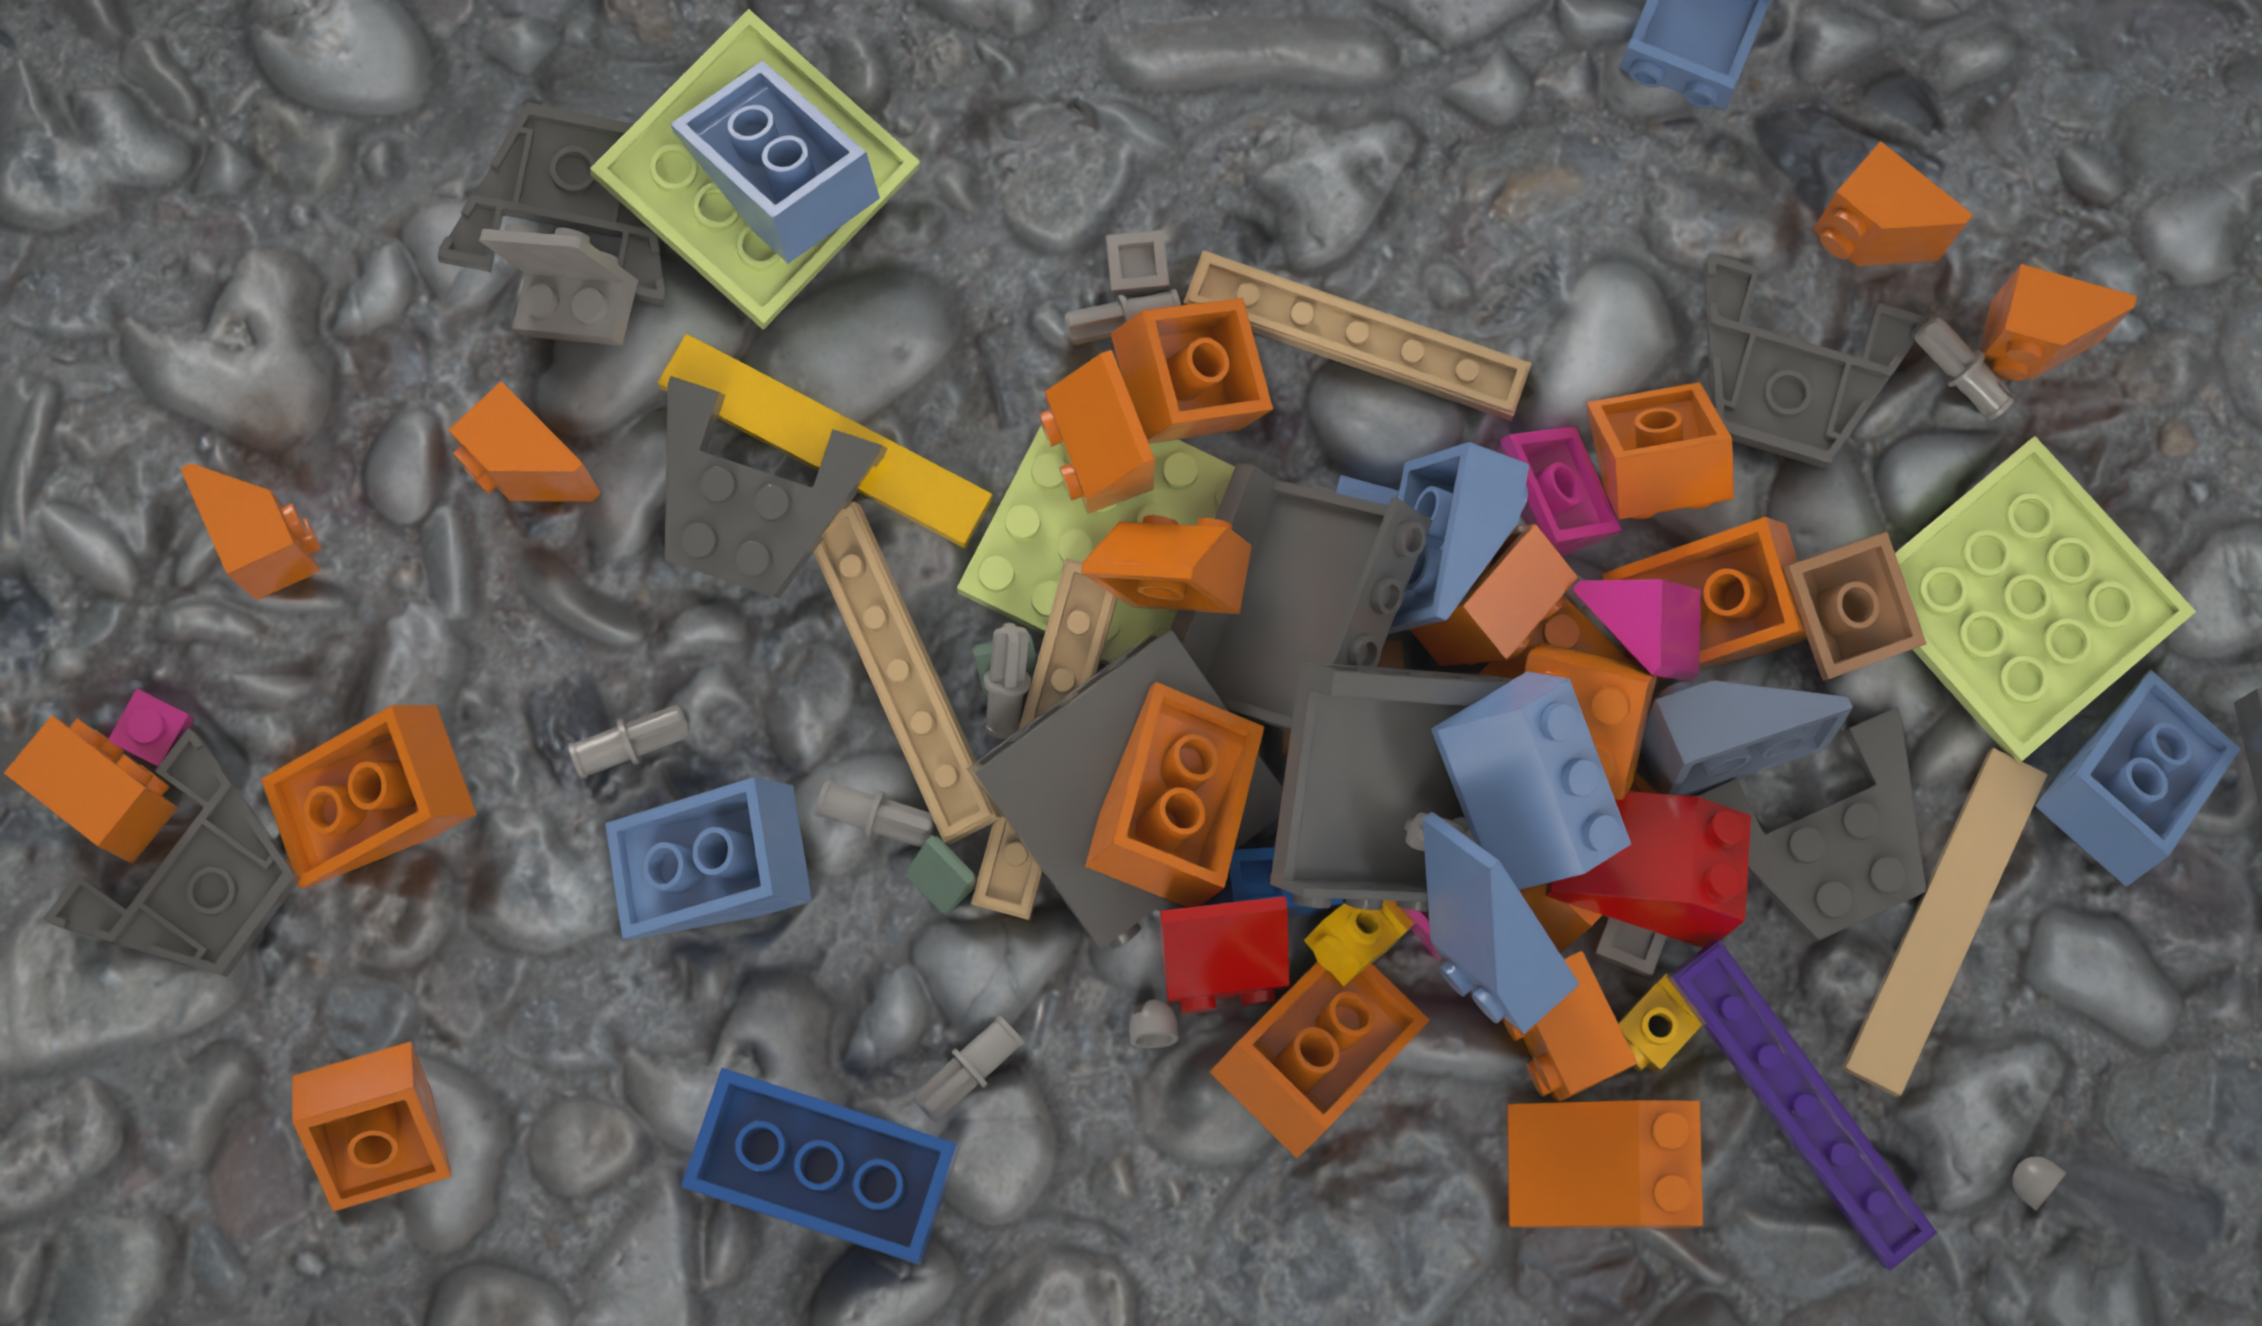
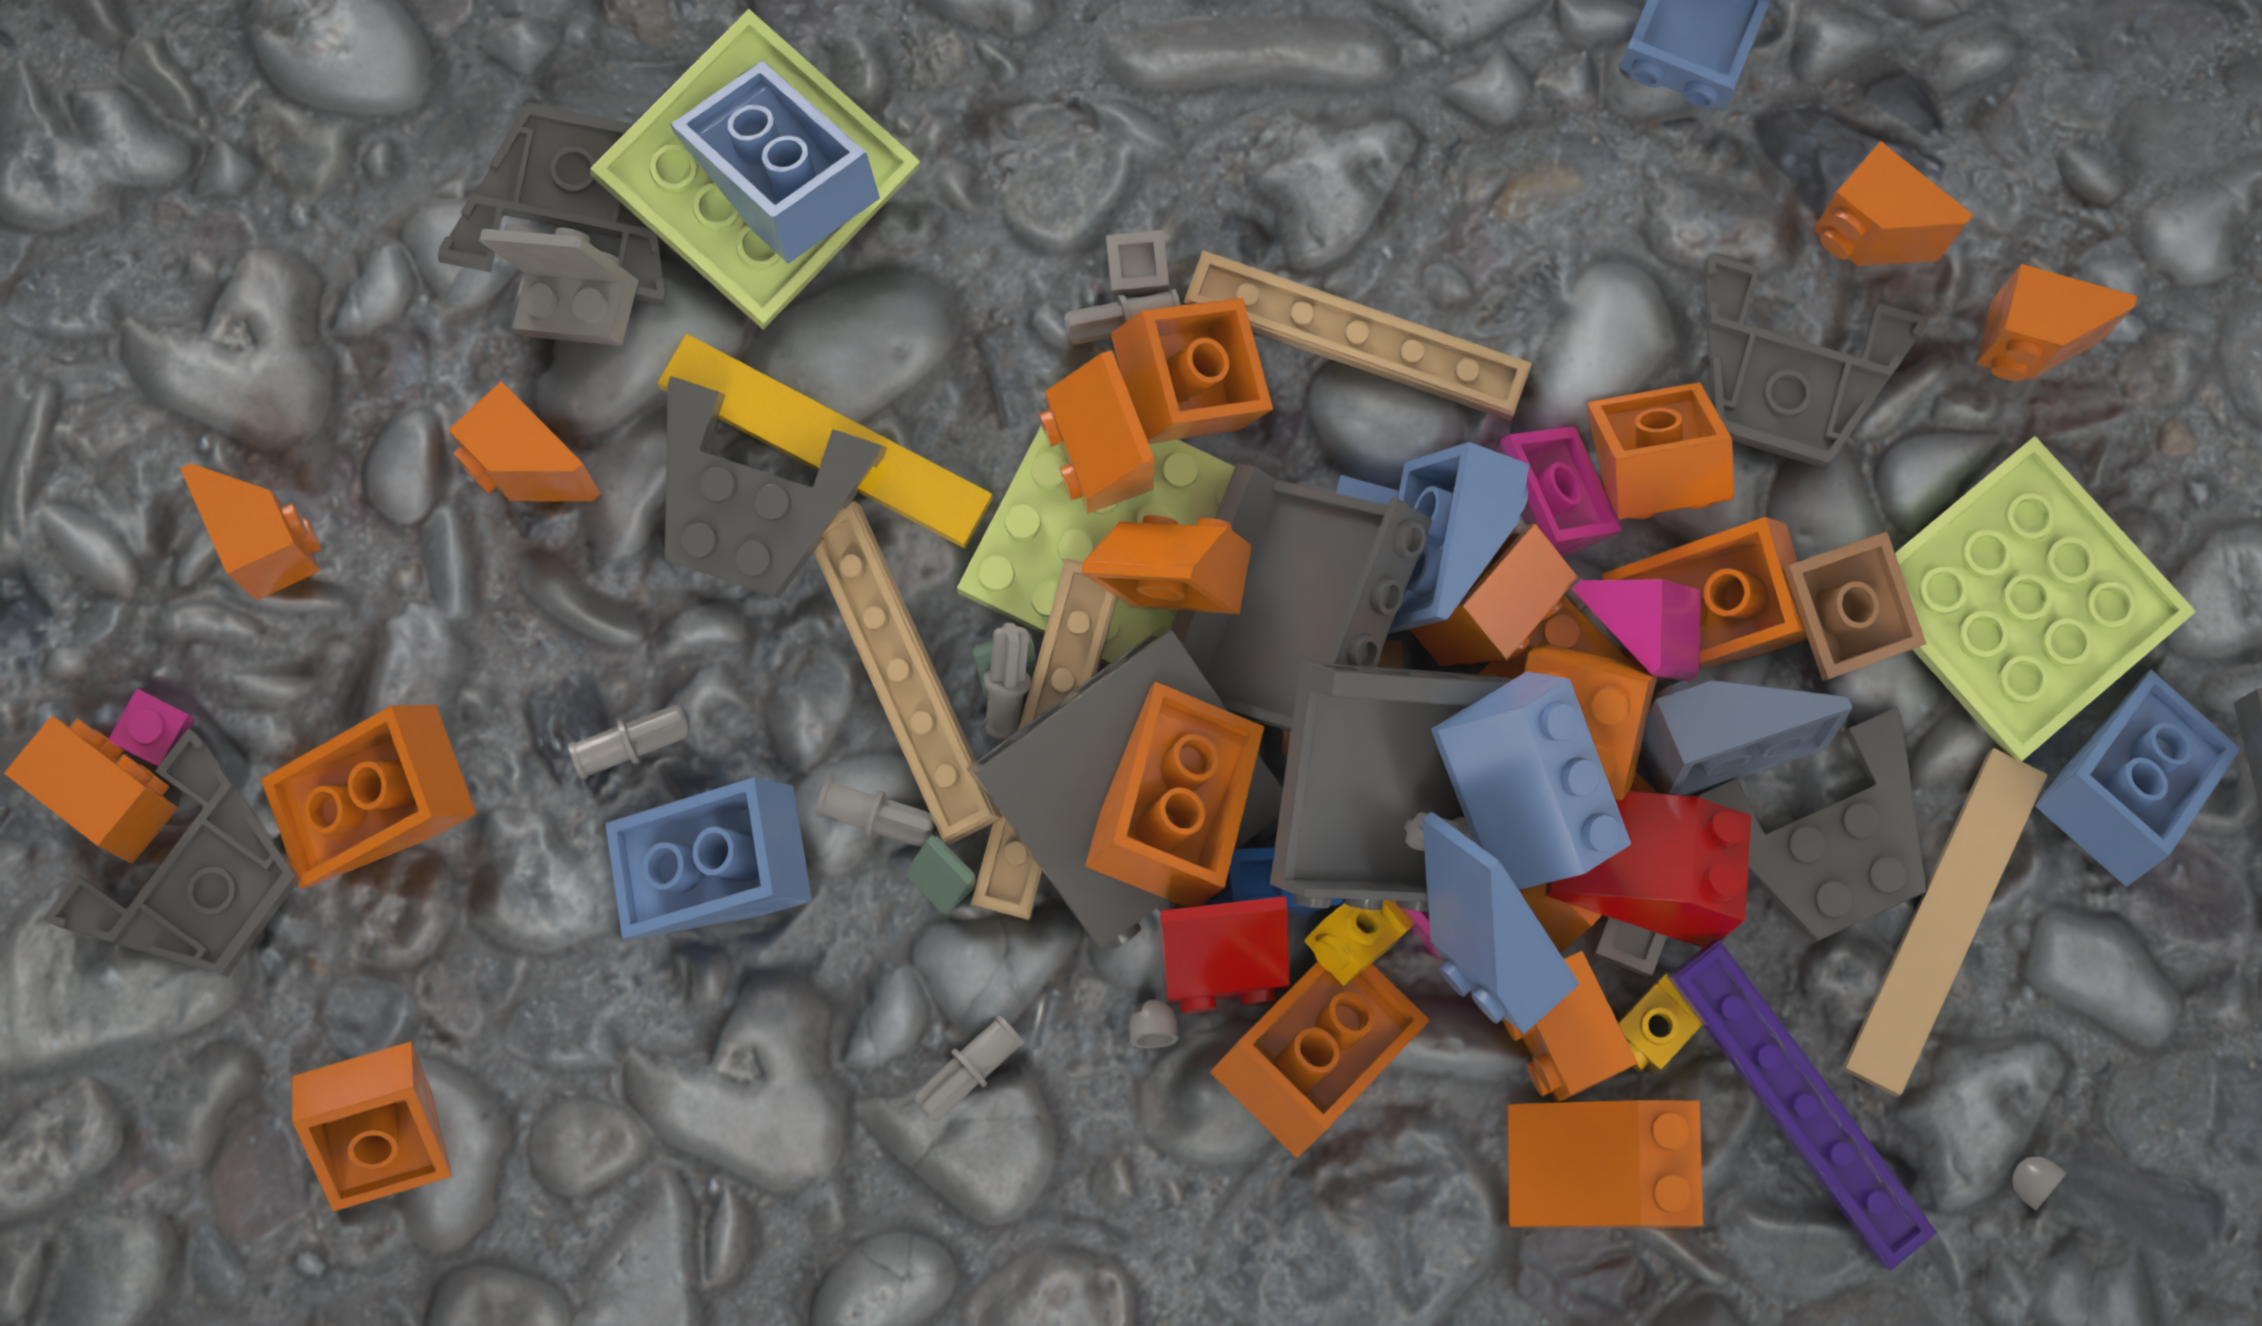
blue brick [681,1067,960,1266] -> none
light grey axle [1914,317,2016,421] -> none

